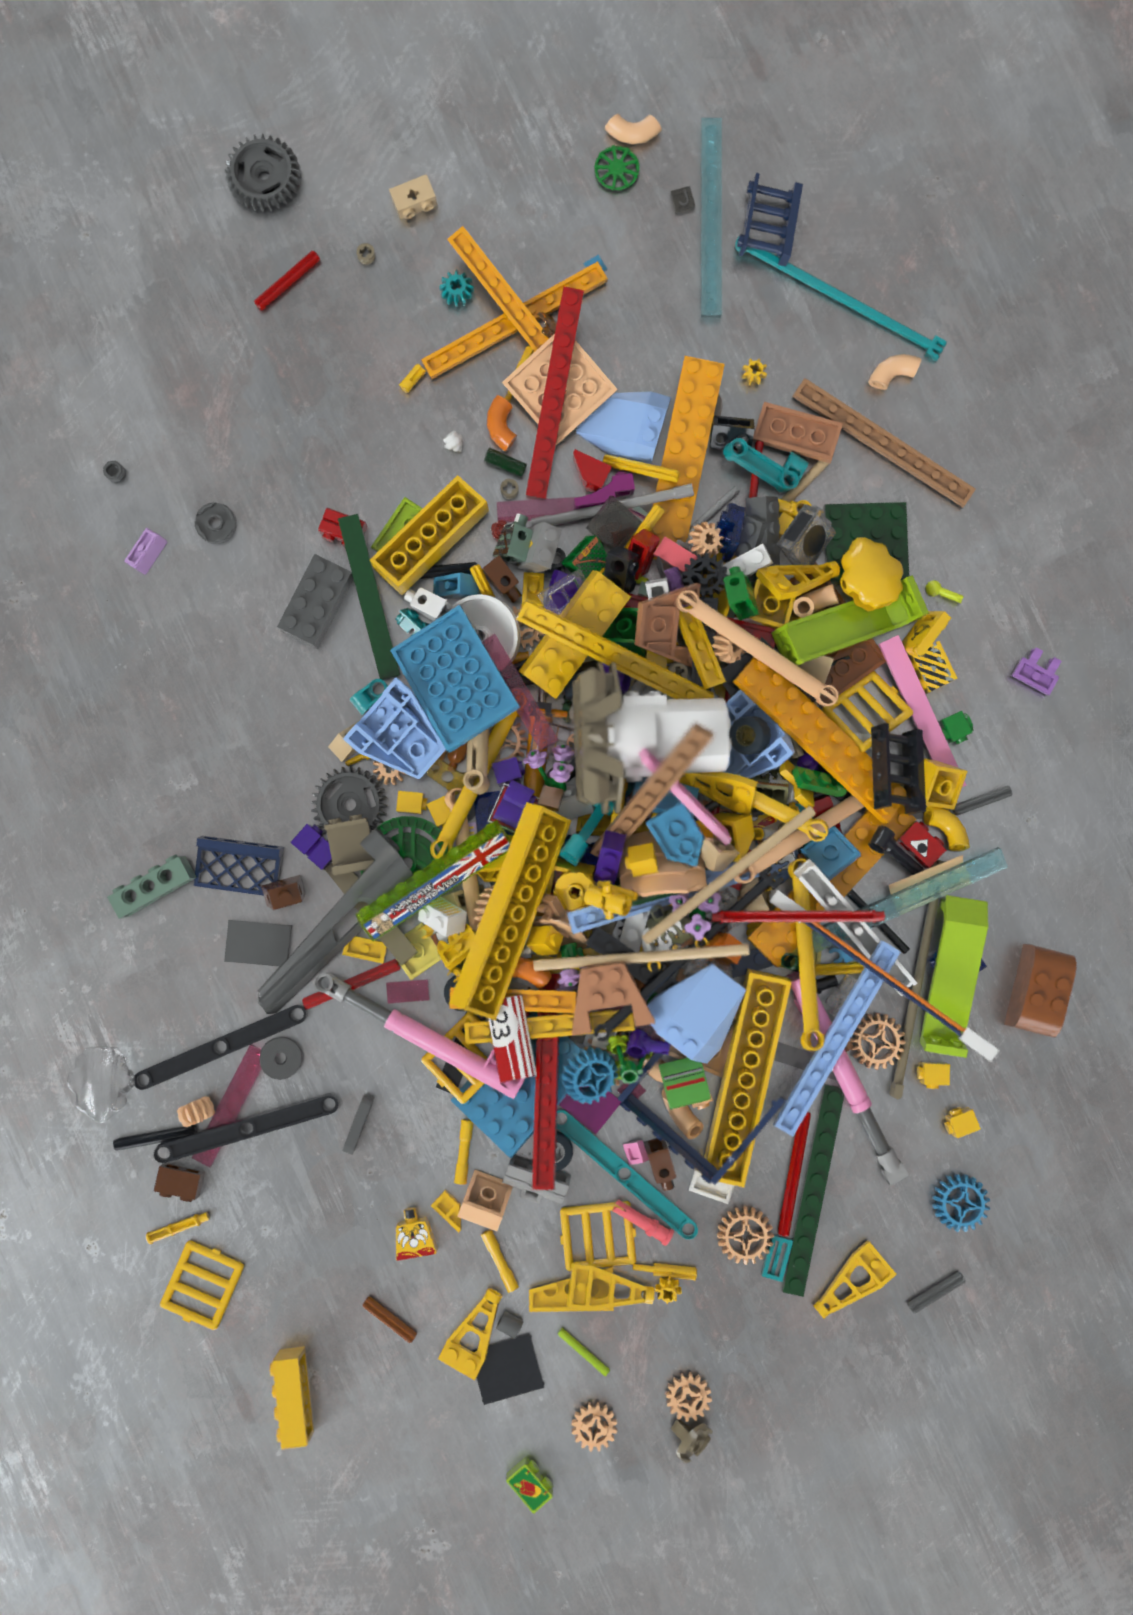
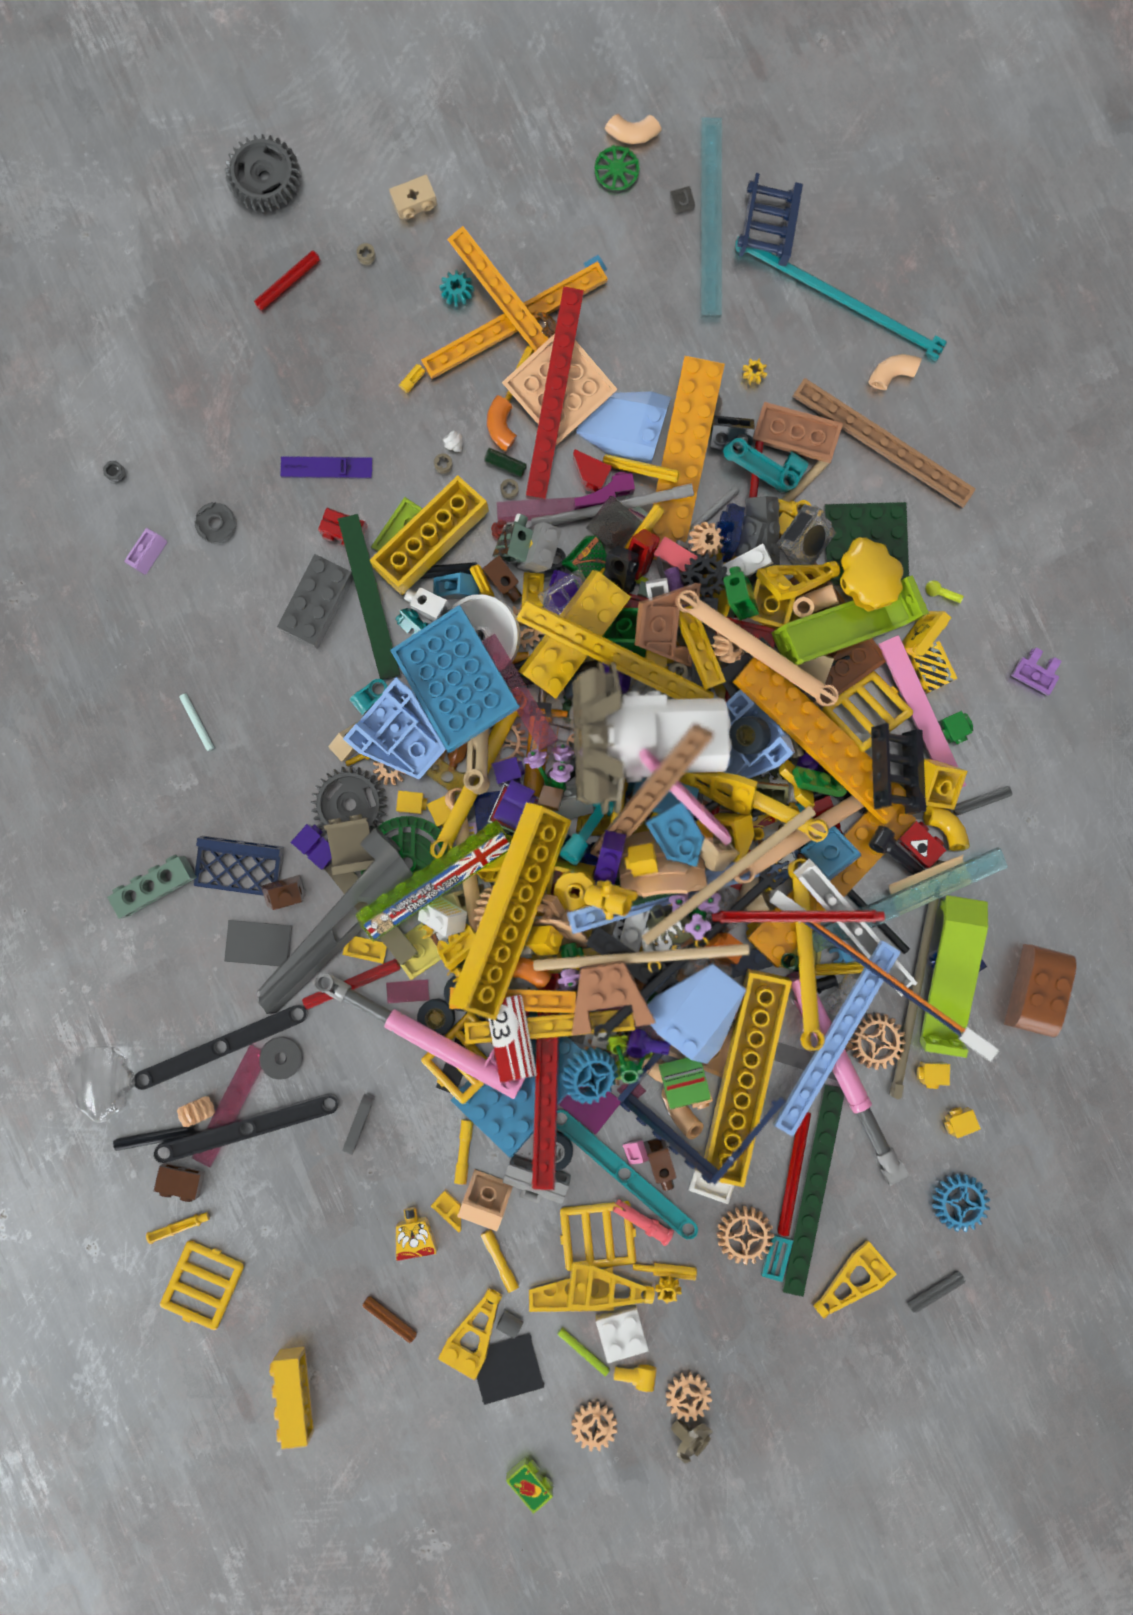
none -> light aqua bar [179,693,215,751]
none -> dark purple piece [280,456,373,478]
none -> black wheel [417,999,455,1035]
none -> dark tan bush [434,453,453,474]
none -> white brick [595,1304,648,1363]
none -> yellow pin [614,1364,657,1392]

